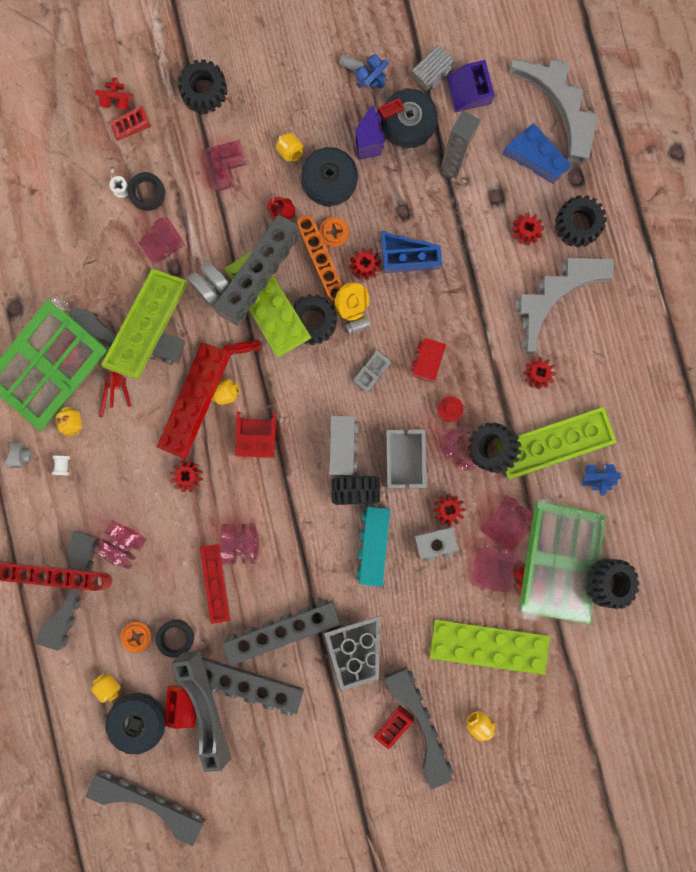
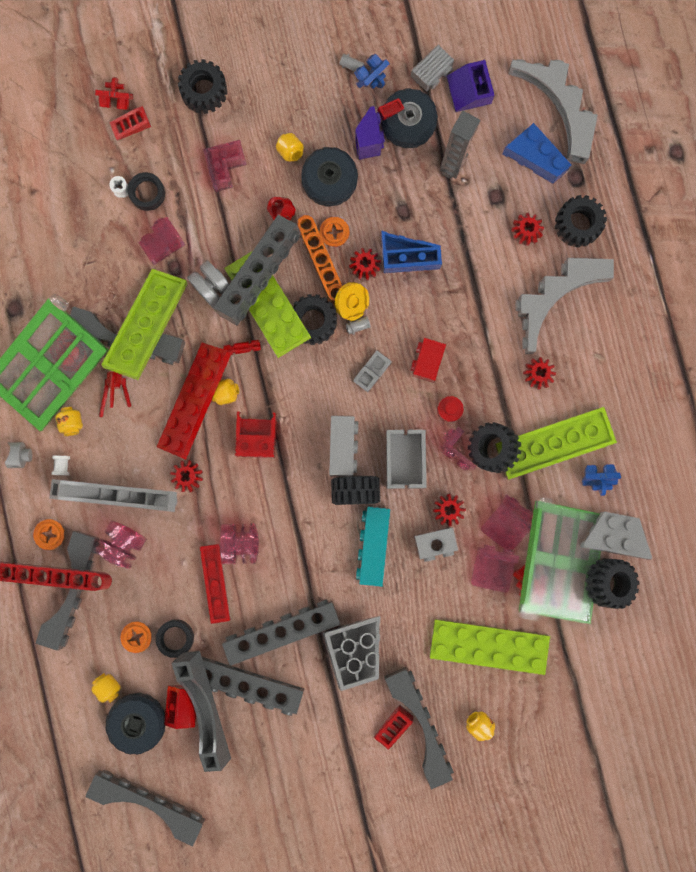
none -> orange gear [33,519,65,550]
none -> light grey arch [49,479,177,512]
none -> light grey wing [580,512,652,560]

